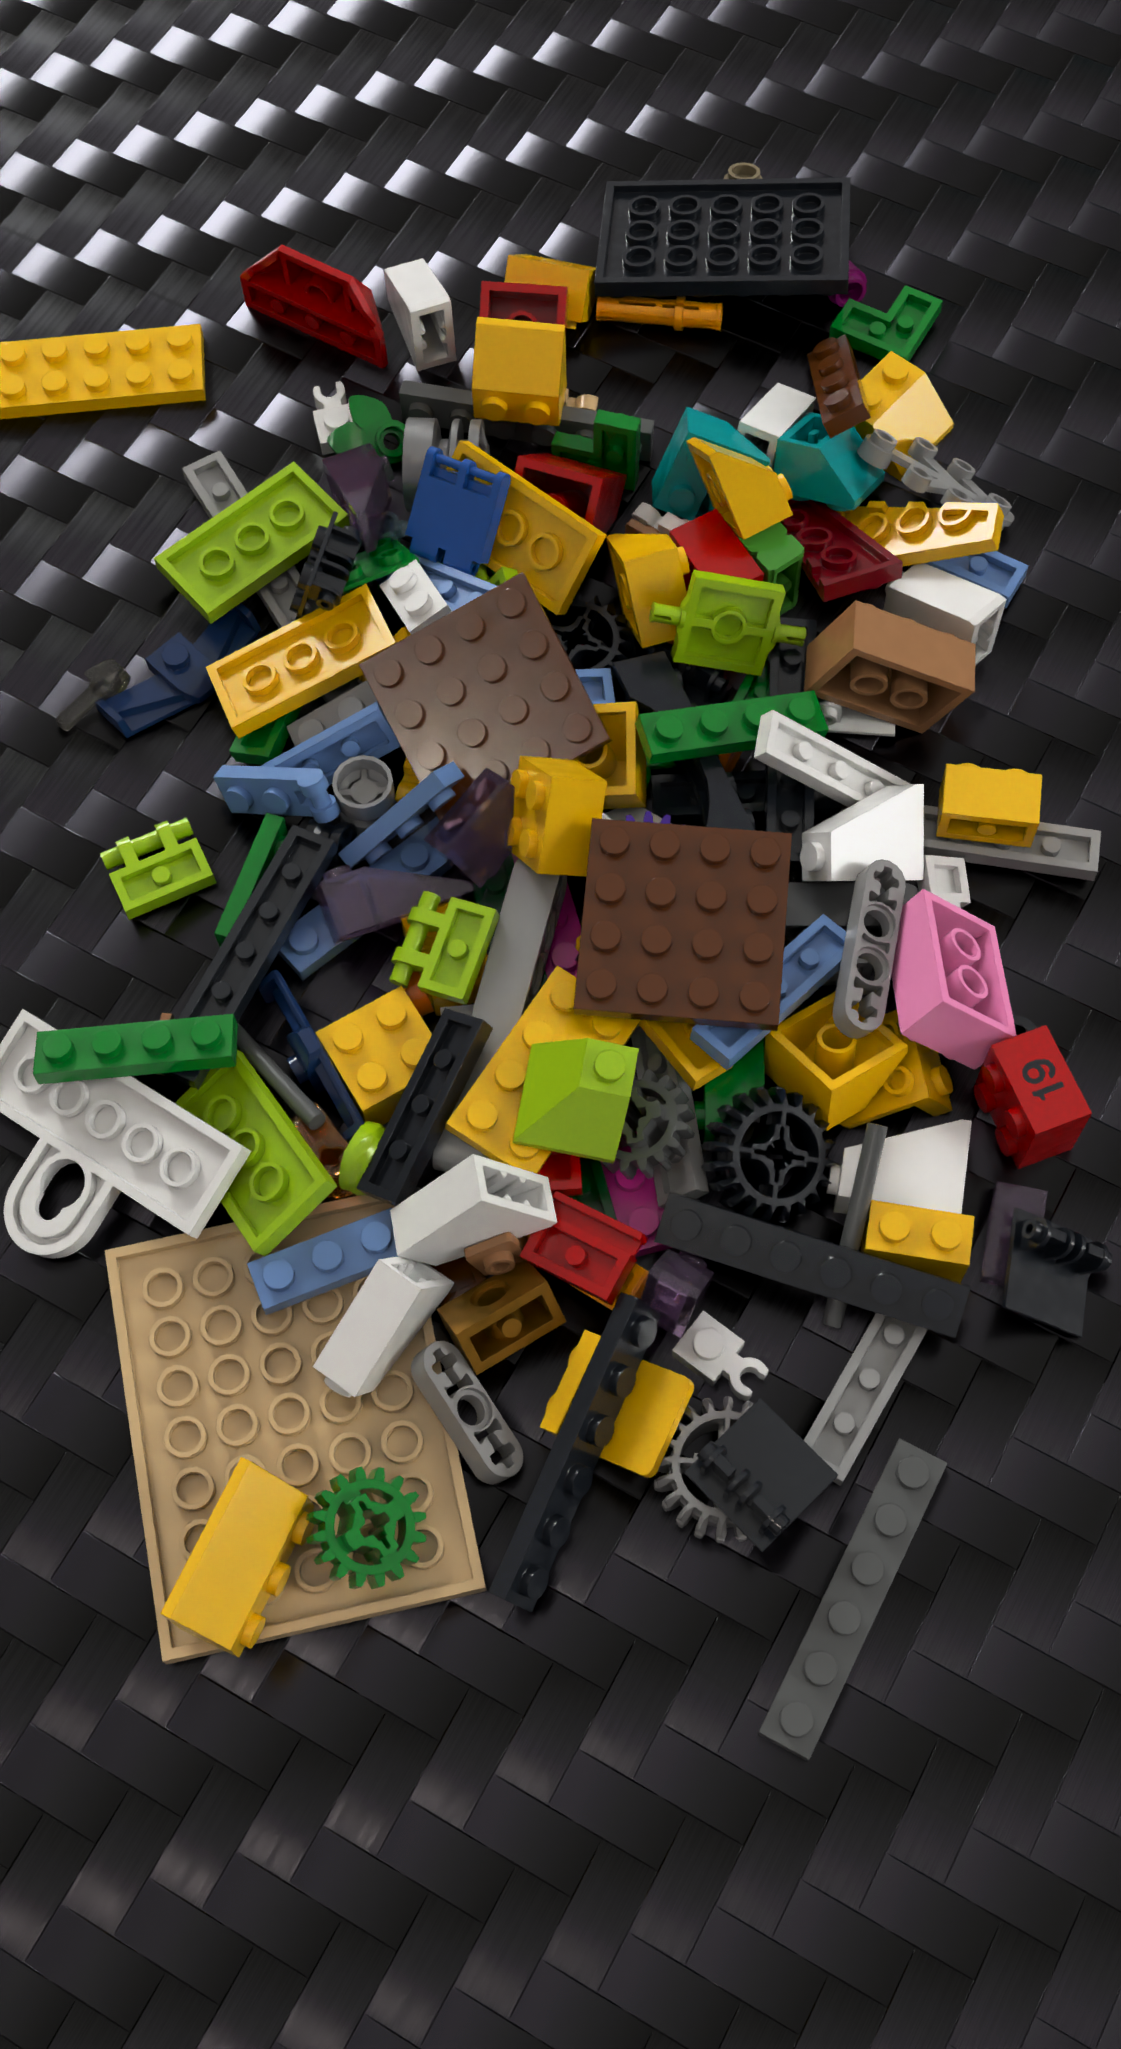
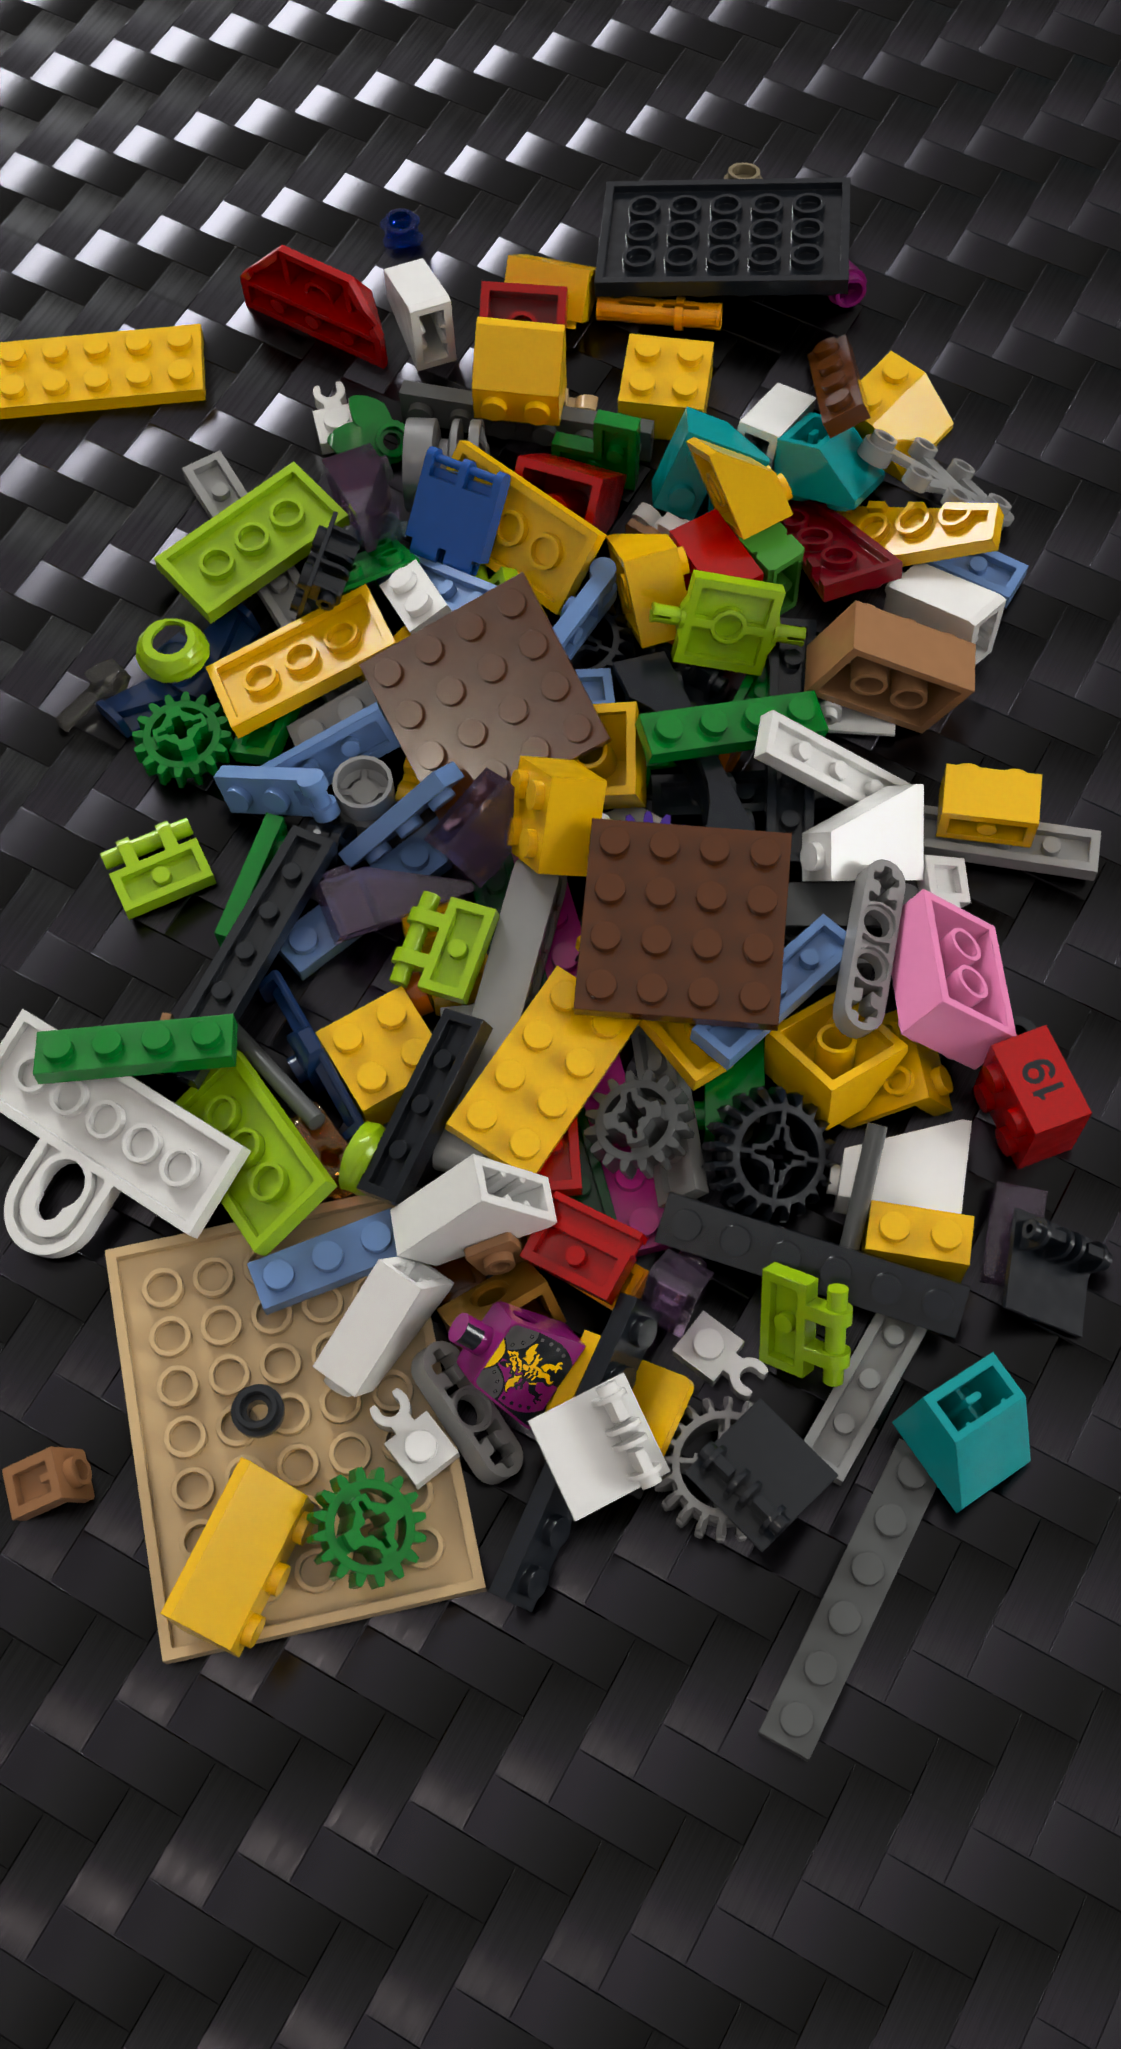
lime slope [512,1038,639,1164] -> none
green plate [829,285,943,362] -> none
none -> medium nougat bracket [2,1446,95,1521]
none -> green gear [132,692,234,788]
none -> lime piece [136,618,210,683]
none -> black plate [231,1384,285,1438]
none -> white plate [370,1388,460,1490]
none -> clear blue plate [380,208,423,249]
none -> torso [448,1301,586,1430]
none -> white hinge [527,1372,670,1521]
none -> medium blue plate [553,557,617,661]
none -> yellow brick [618,333,714,440]
none -> lime plate [759,1262,853,1387]
none -> teal slope [892,1352,1031,1513]

